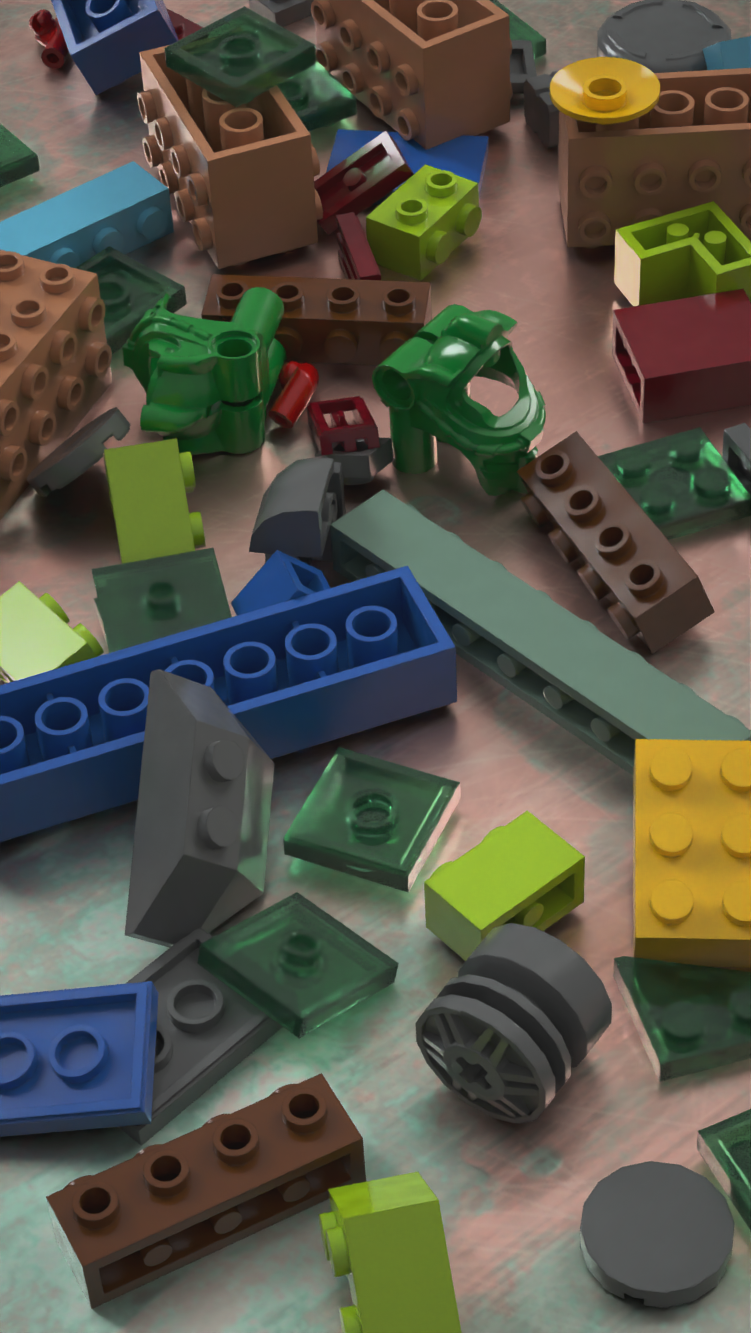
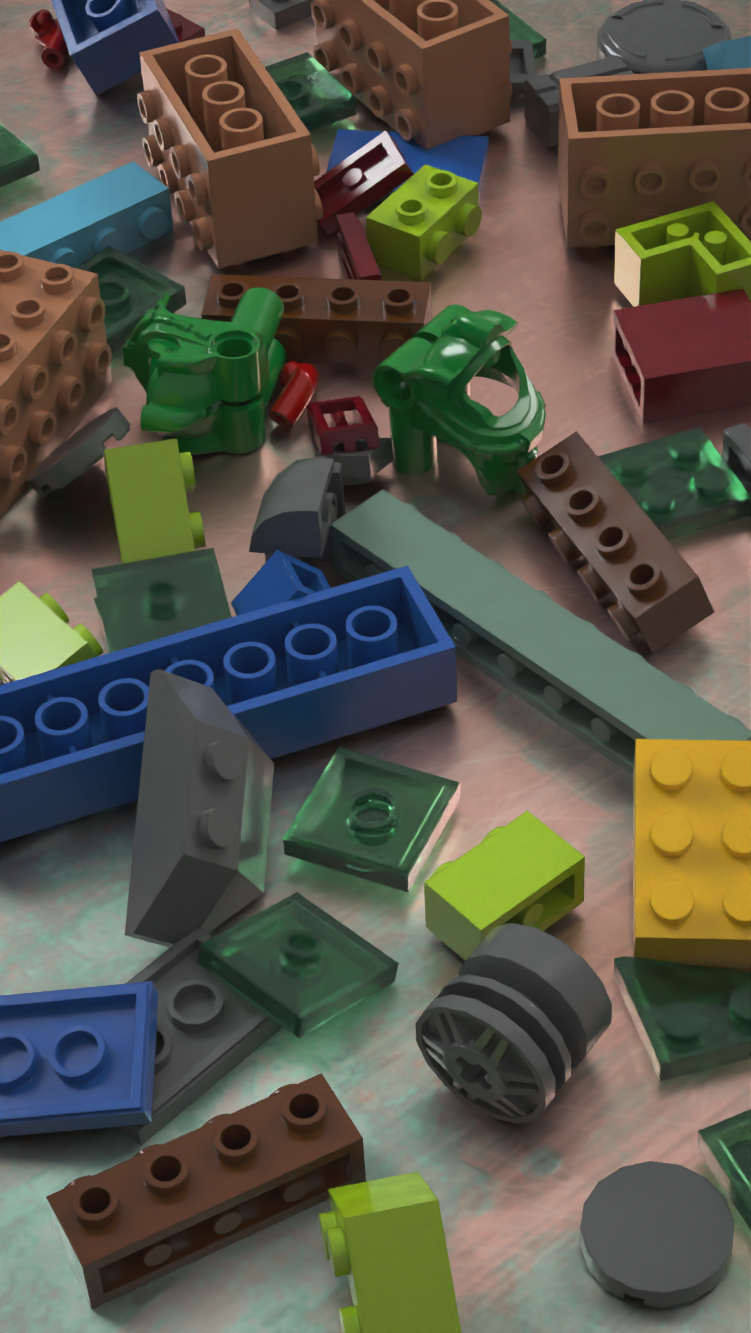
clear green plate [164,6,317,107] -> none
yellow dish [550,57,660,125] -> none

